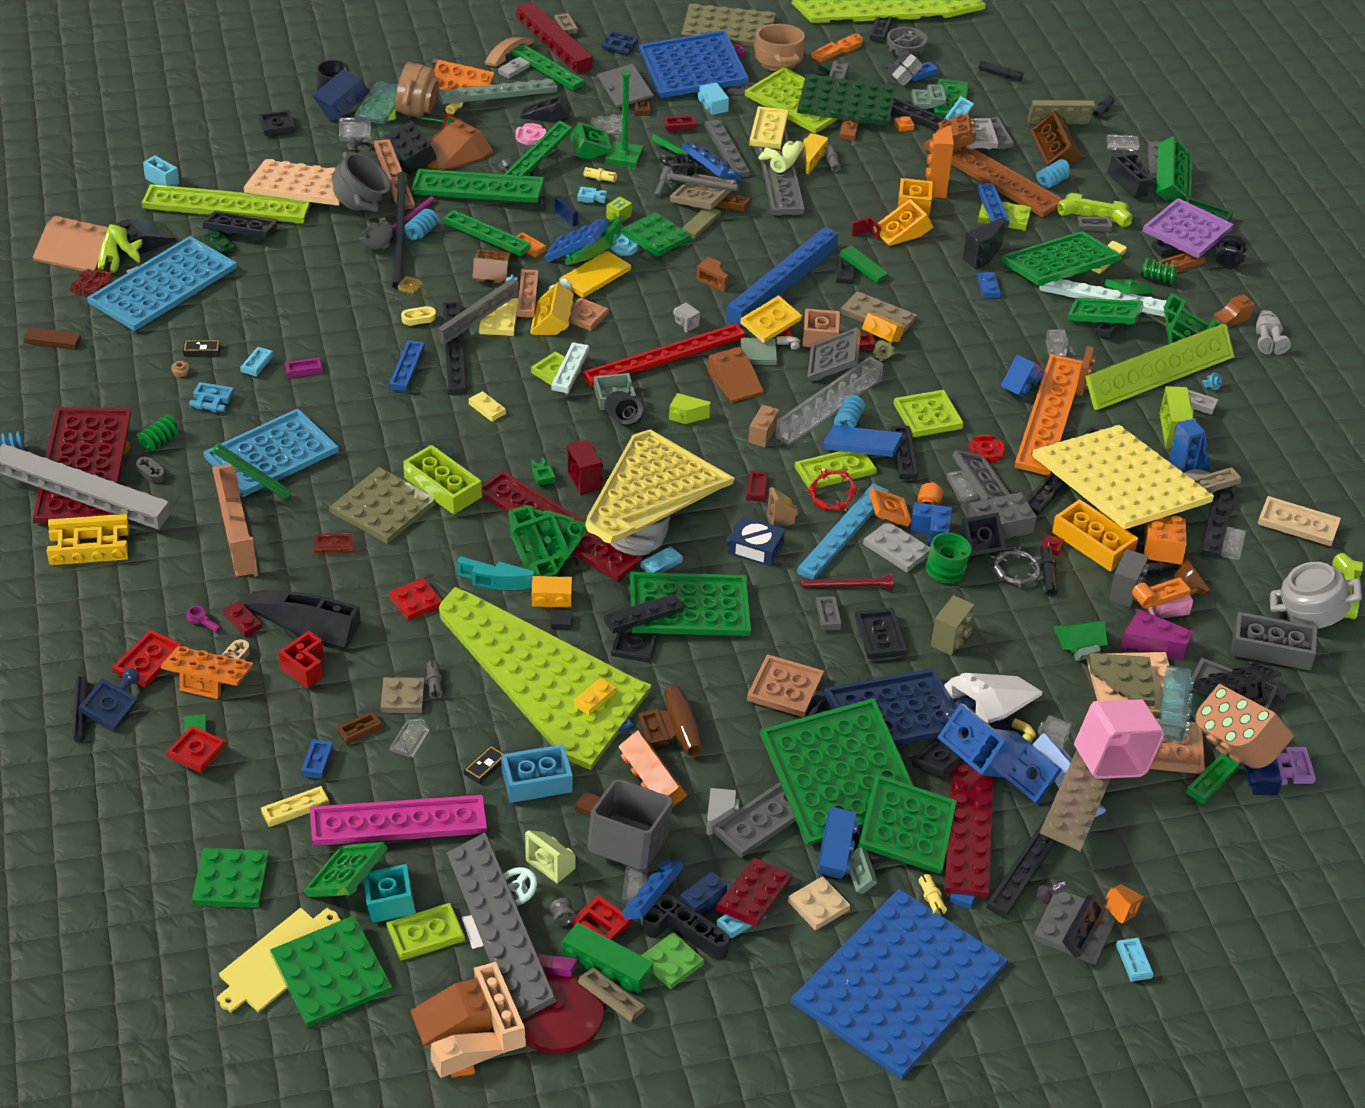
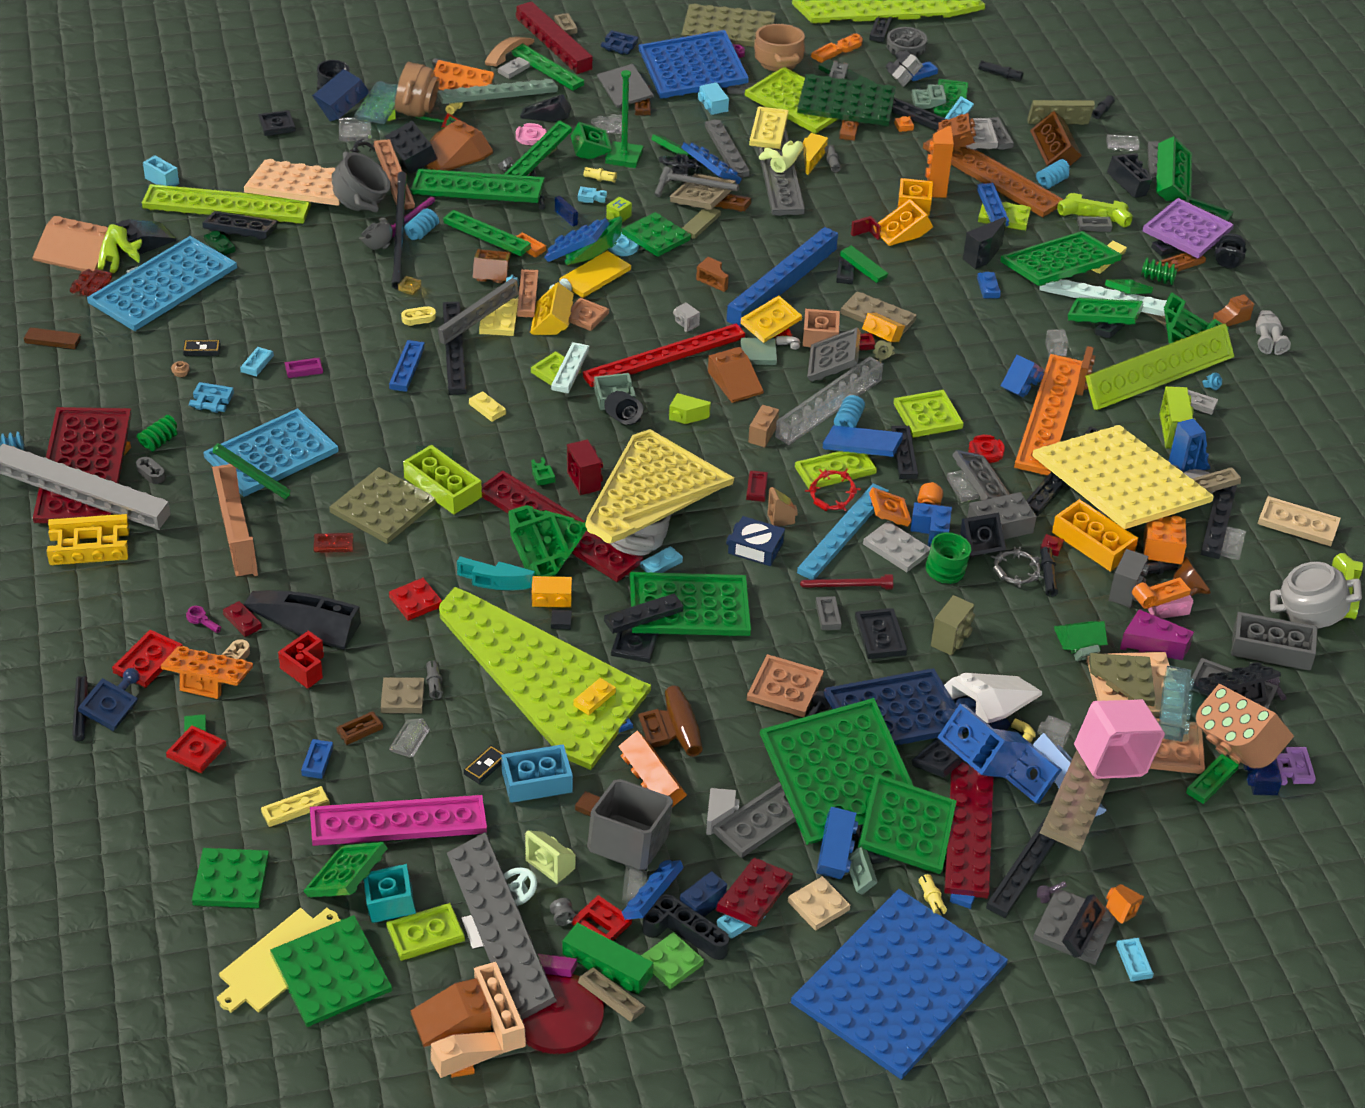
dark red plate [663,115,697,132] -> none

